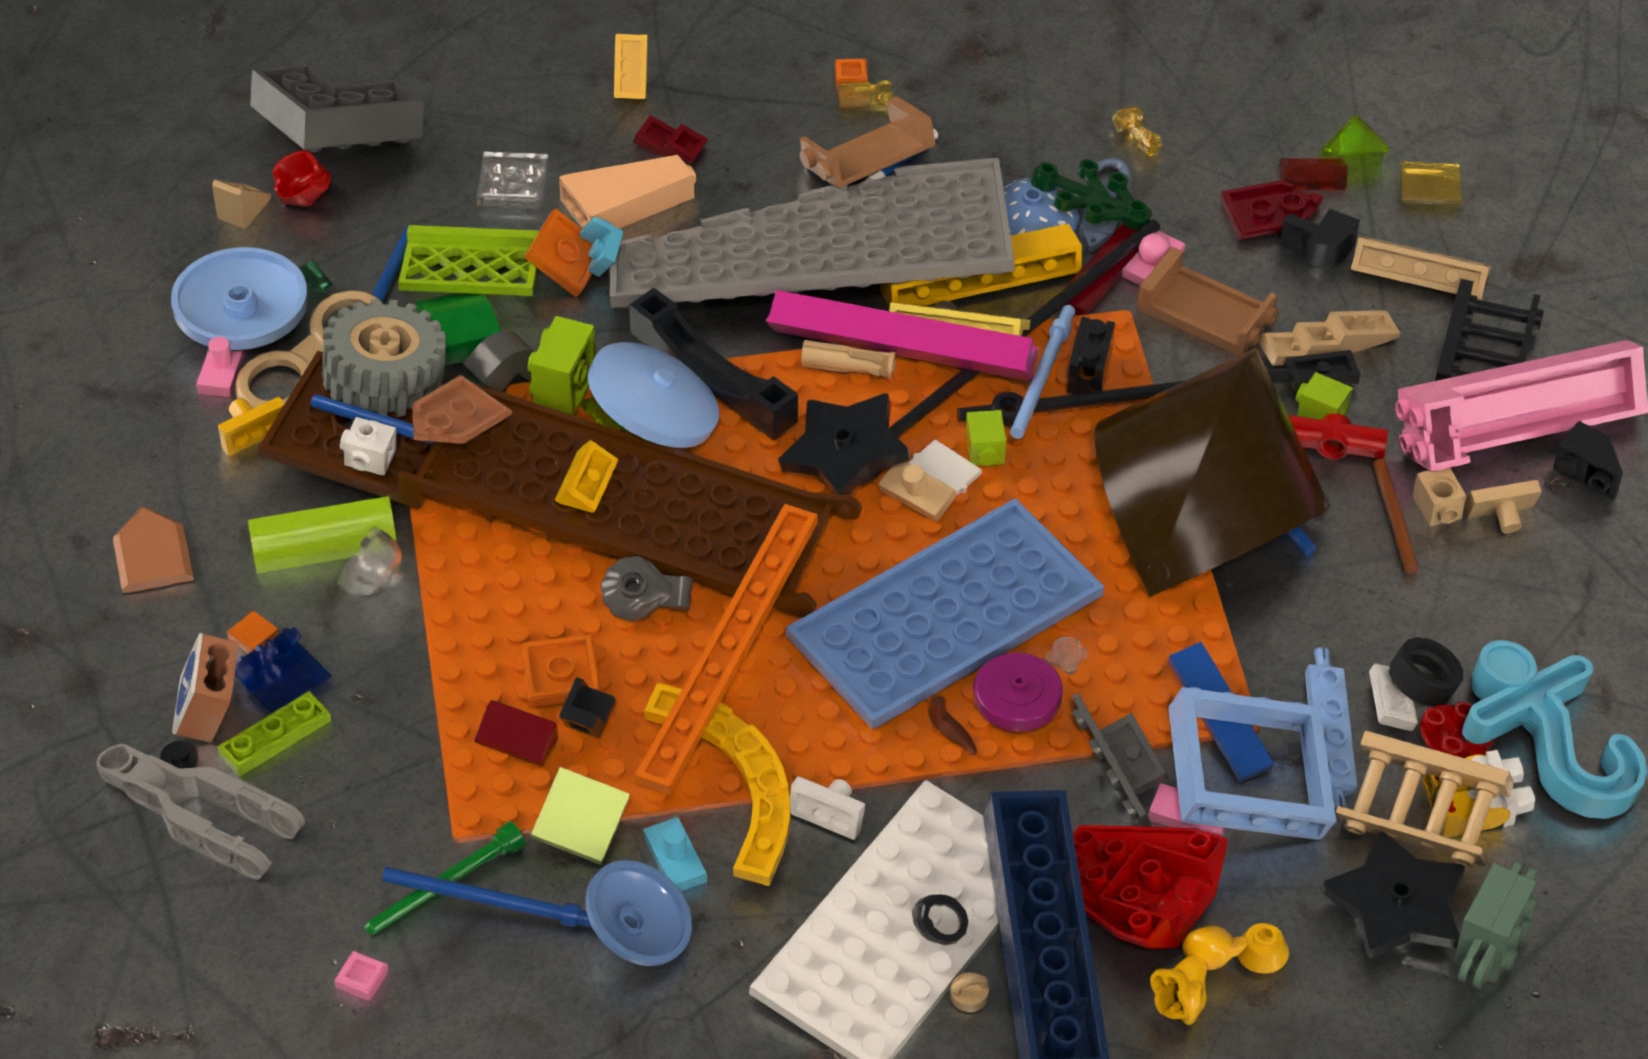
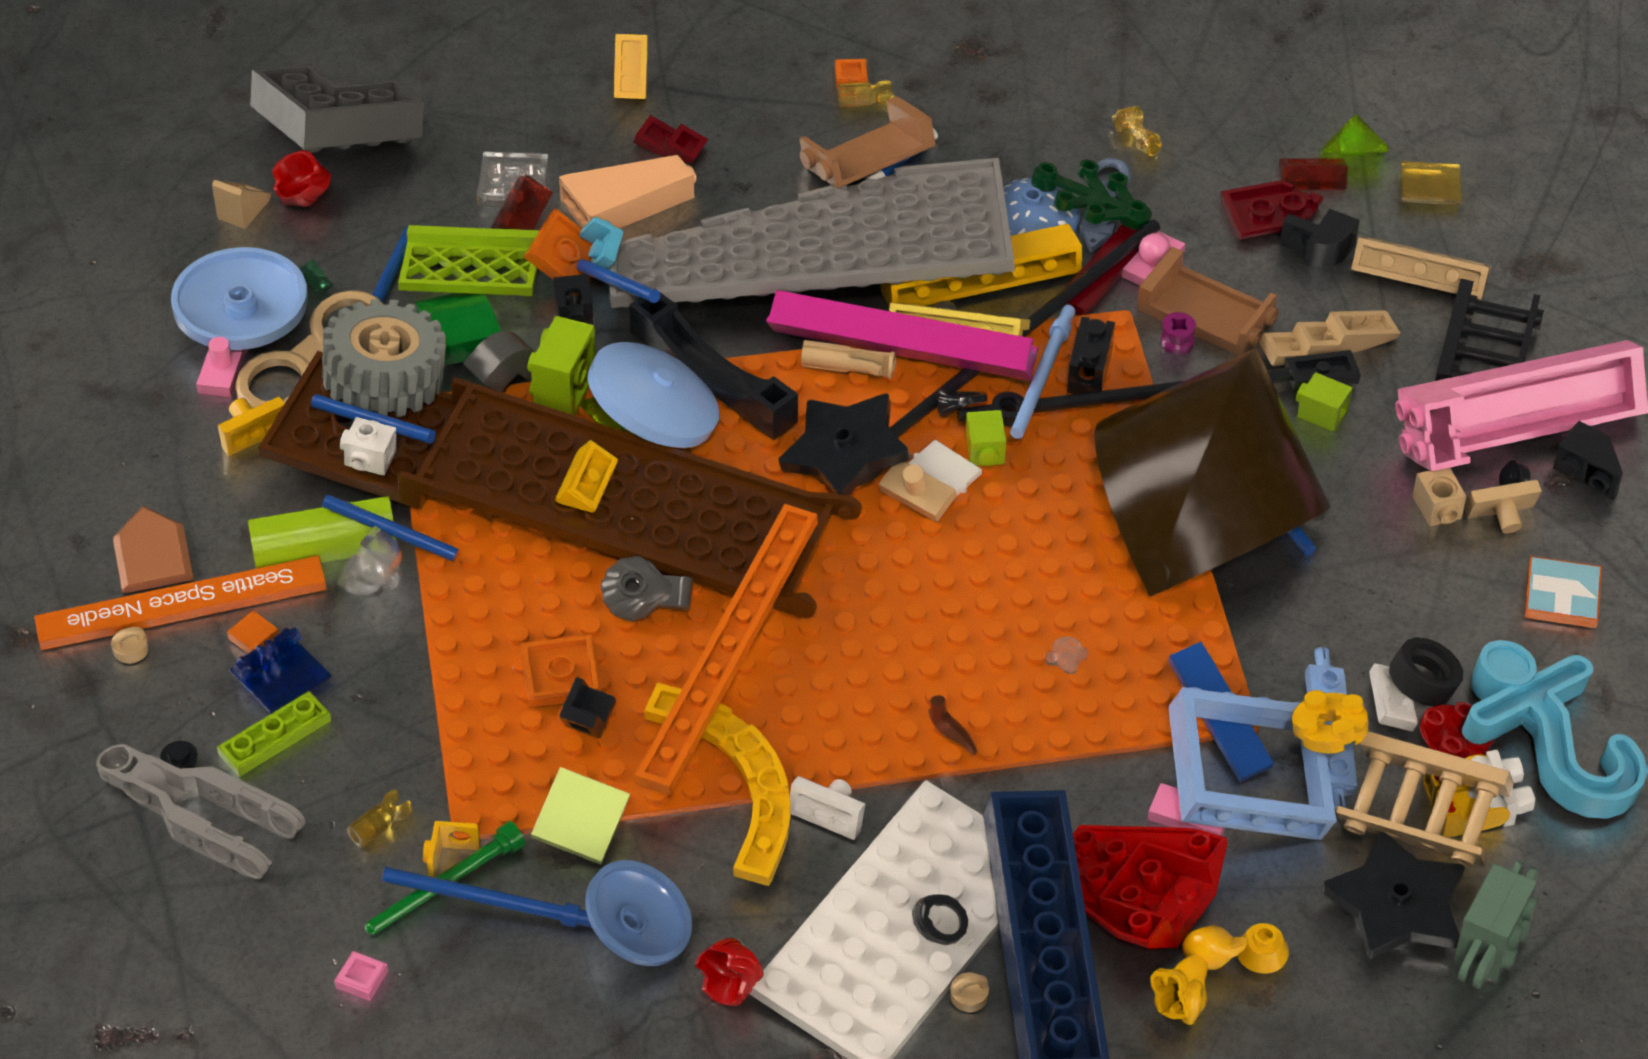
nougat piece [172,633,239,743] -> none
nougat tile [412,375,512,444] -> none
dark red slope [475,700,558,766] -> none
medium azure tile [643,817,707,891] -> none
medium blue plate [786,498,1104,730] -> none
magenta wheel [974,653,1063,732] -> none
dark grey bracket [1072,693,1168,827] -> none
red piece [1288,413,1388,460] -> none
dark orange bar [1373,459,1419,574] -> none
none -> orange tile [34,555,327,651]
none -> tan tile [111,627,149,664]
none -> blue bar [322,494,459,562]
none -> clear yellow bar [347,789,412,849]
none -> yellow bracket [423,821,480,877]
none -> clear red slope [491,175,553,230]
none -> black brick [554,274,594,325]
none -> blue bar [577,259,660,303]
none -> red hair [695,938,764,1006]
none -> black piece [937,388,988,418]
none -> magenta wheel [1160,312,1196,355]
none -> yellow plate [1292,690,1369,754]
none -> black plate [1499,460,1531,486]
none -> tile [1524,556,1602,628]

